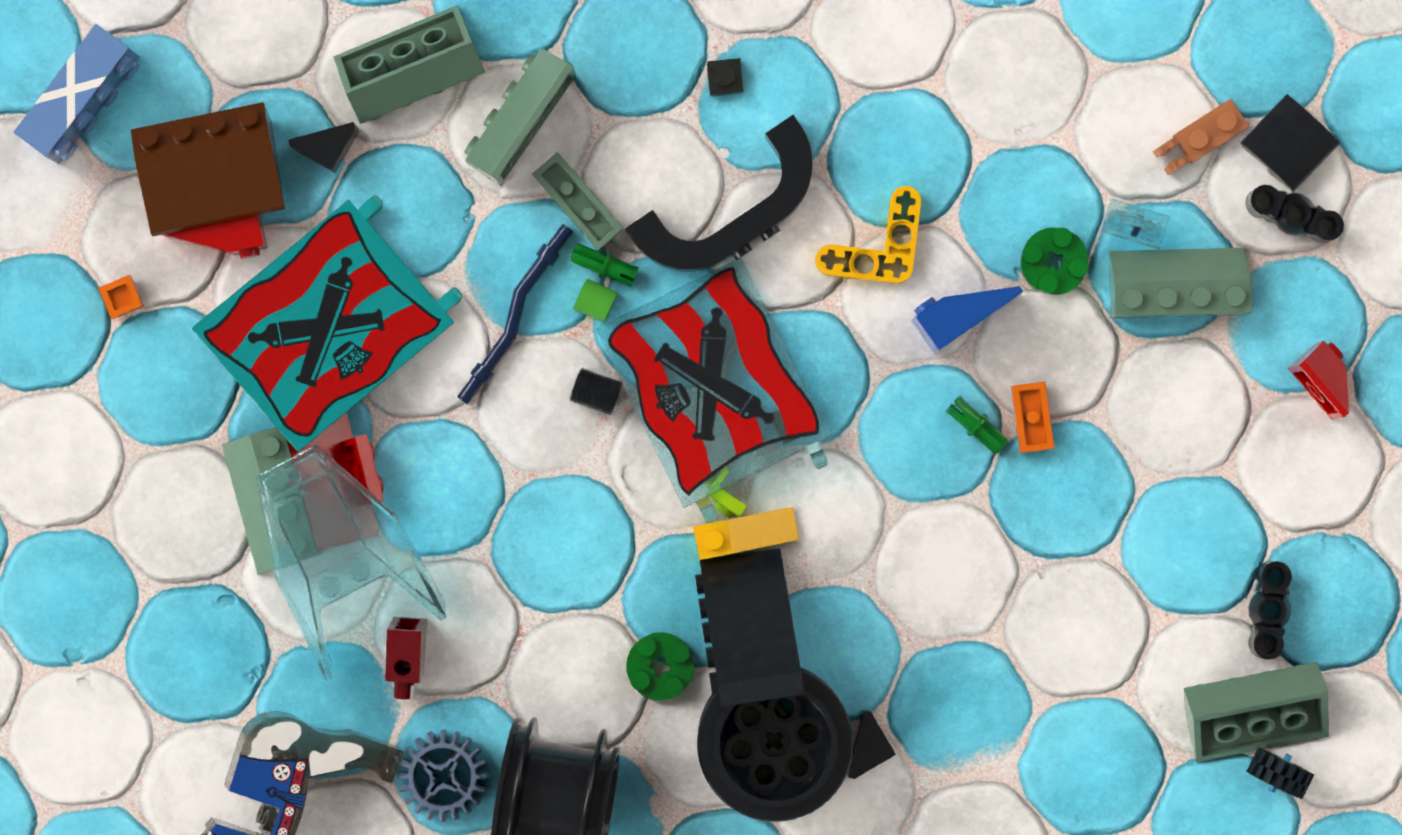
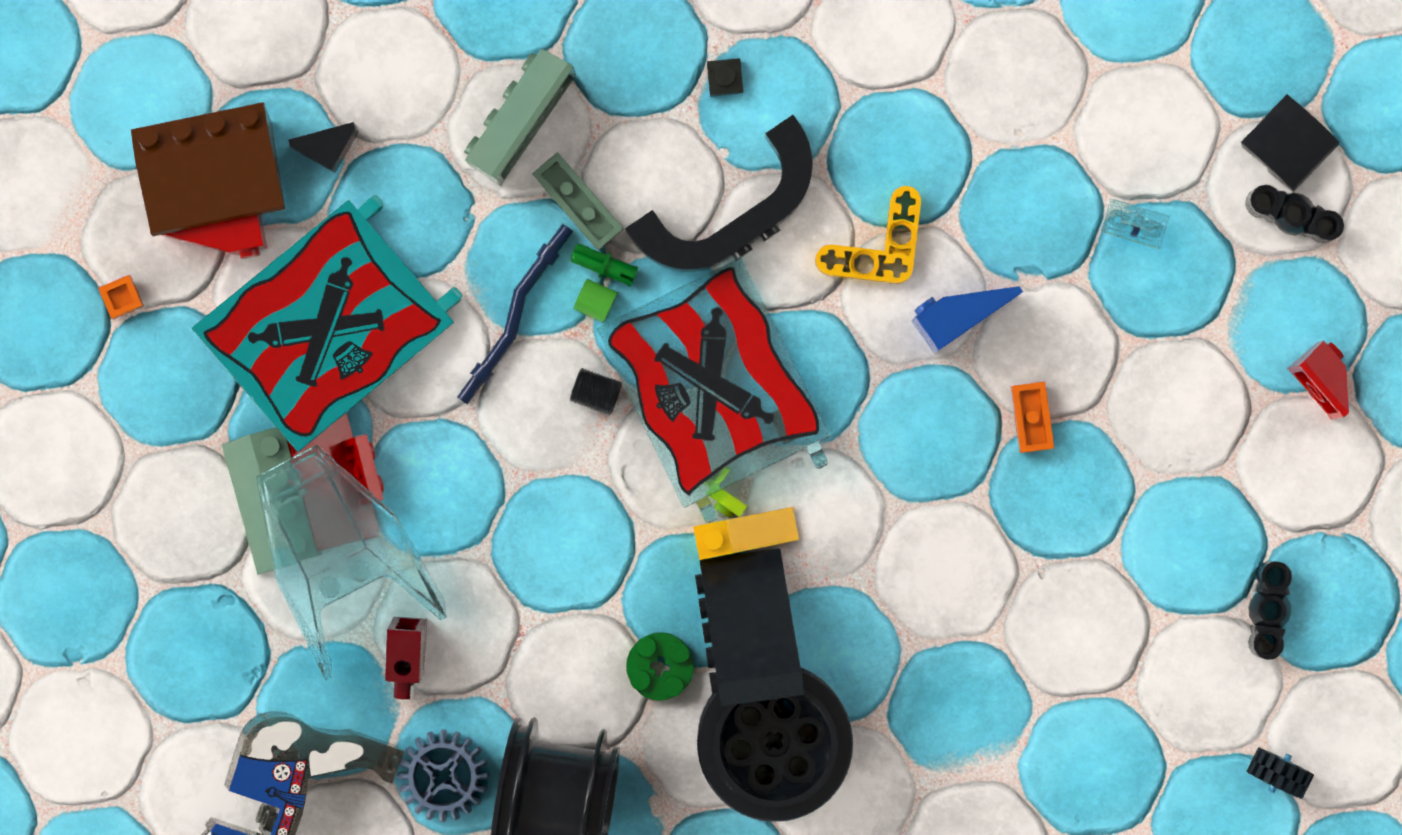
medium blue brick [13,24,140,164] -> none
sand green slope [333,5,485,124] -> none
black slope [847,709,896,779] -> none
green axle [946,396,1008,454] -> none
green plate [1020,227,1088,295] -> none
sand green slope [1109,248,1252,319] -> none
nougat hinge [1152,99,1249,175] -> none
sand green slope [1184,662,1329,762] -> none

